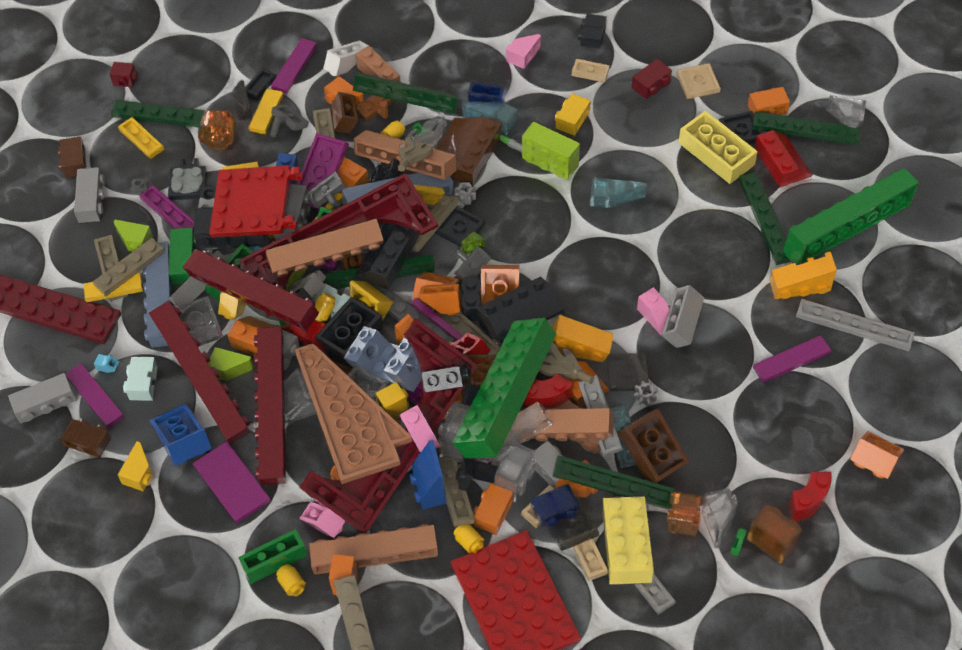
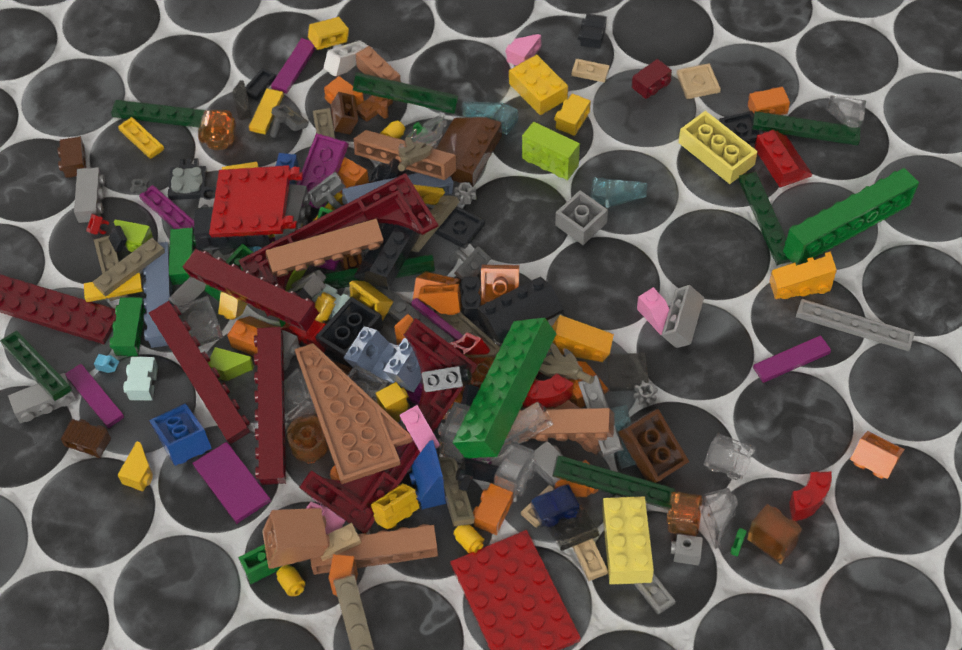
dark red brick [109,62,138,88] -> none
clear neon green slope [462,232,485,254] -> none
clear blue brick [468,82,505,112] -> none
light grey piece [500,135,522,153] -> none
none -> dark green plate [0,330,72,401]
none -> red tile [86,214,109,235]
none -> black tile [109,226,127,252]
none -> green brick [110,297,146,356]
none -> nougat slope [262,508,330,569]
none -> clear orange brick [287,415,329,464]
none -> yellow brick [308,17,349,50]
none -> tan plate [320,523,361,561]
none -> yellow brick [371,483,419,529]
none -> yellow brick [509,55,568,115]
none -> light grey brick [555,190,608,245]
none -> light grey brick [670,534,703,565]
none -> clear slope [703,433,756,480]

